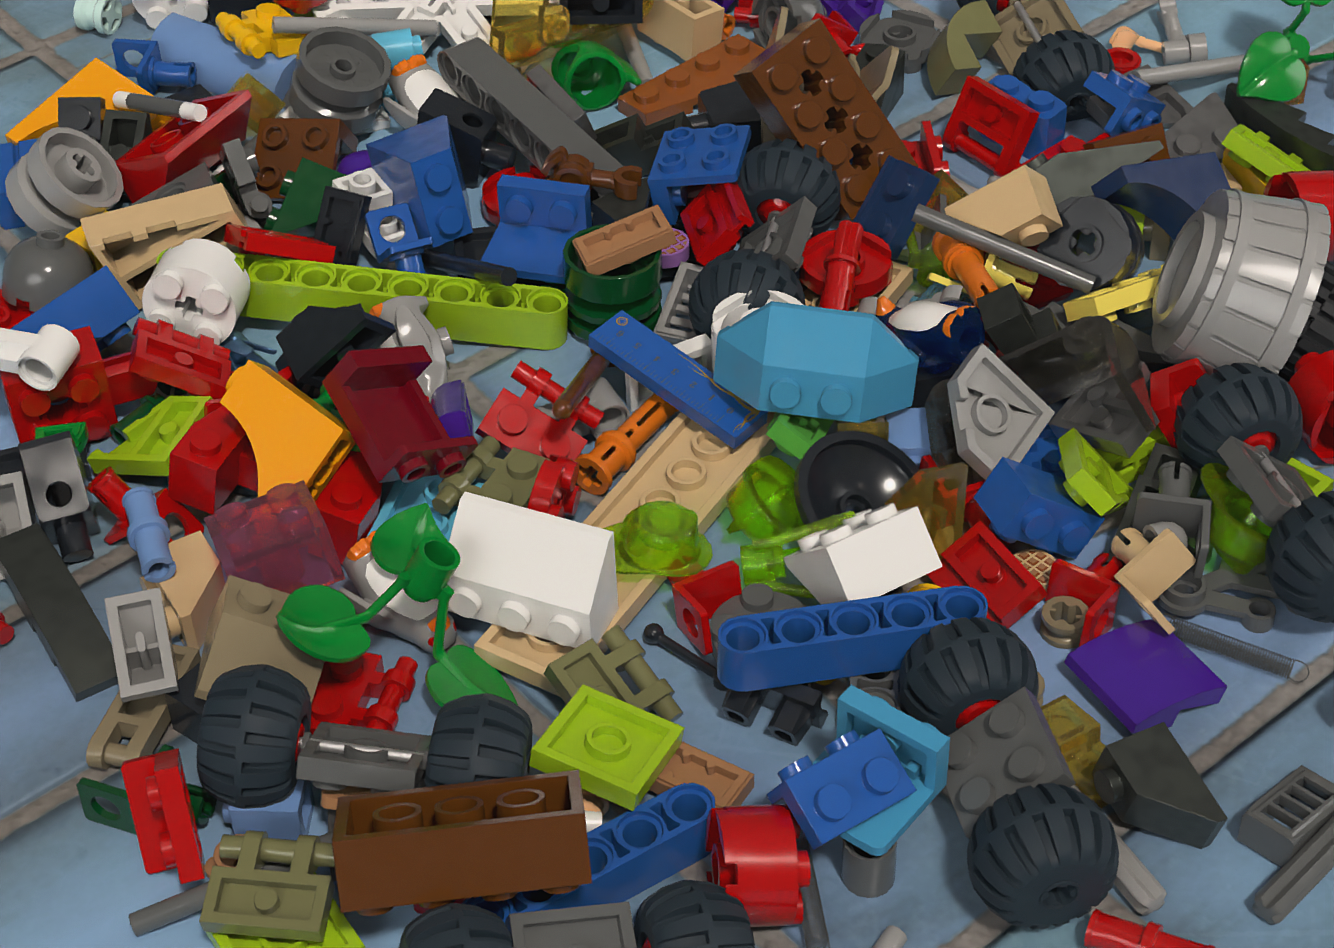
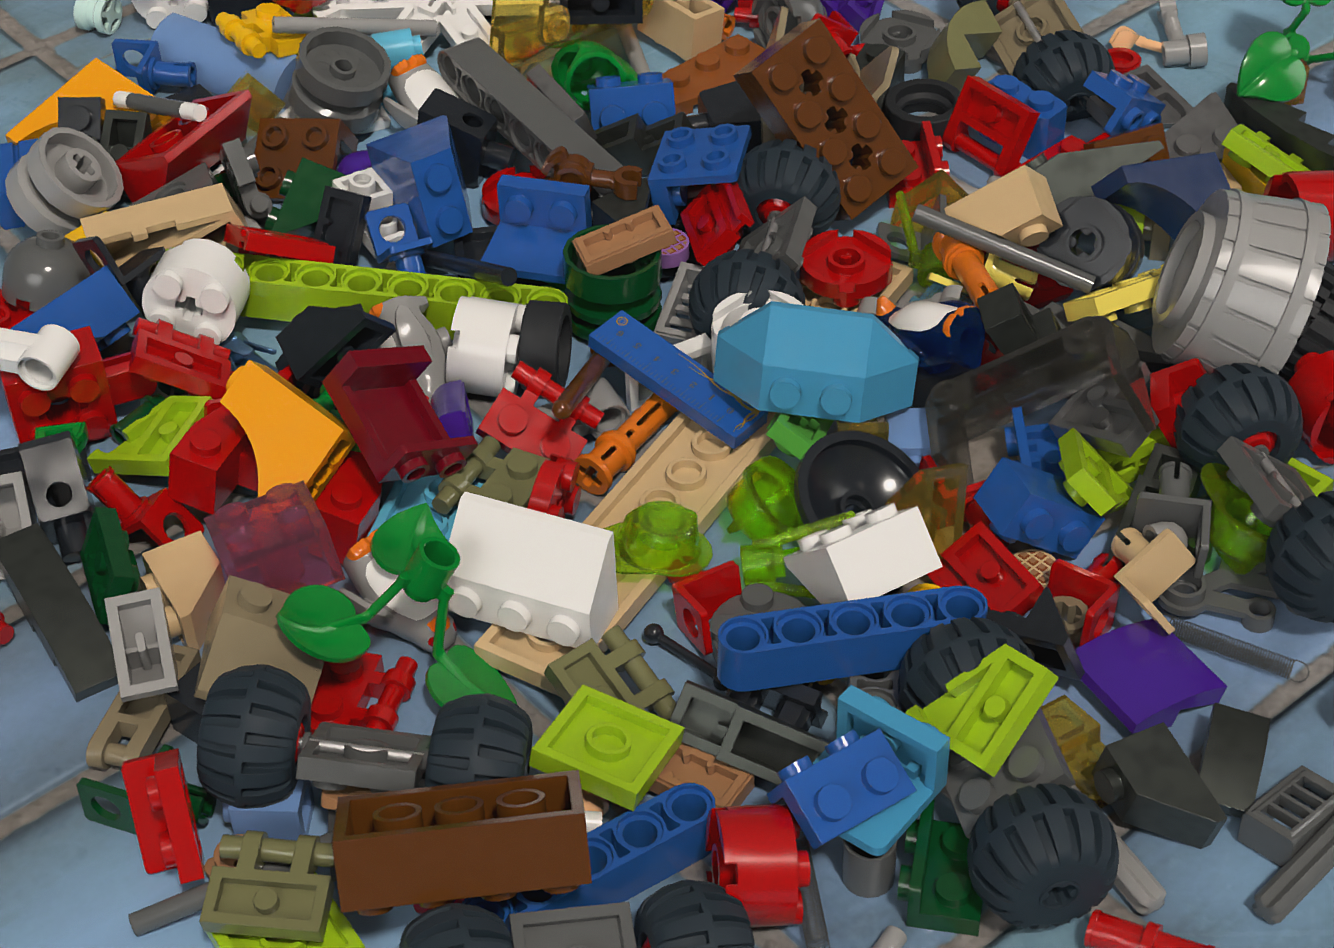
medium blue pin [122,487,176,583] -> none
red axle [819,220,864,311] -> none
dark blue plate [853,155,940,261] -> none
light grey plate [947,343,1055,480] -> none
light grey piece [1131,54,1245,85] -> none
none -> black bracket [72,236,166,319]
none -> dark green bracket [80,507,143,625]
none -> white brick [446,296,526,397]
none -> black tyre [518,300,572,390]
none -> blue bracket [587,72,676,130]
none -> pearl dark grey slope [670,680,830,785]
none -> black tyre [884,79,961,147]
none -> dark green bracket [897,800,983,936]
none -> lime wing [905,644,1059,777]
none -> black slope [987,587,1085,681]
none -> pearl dark grey slope [1198,702,1271,818]

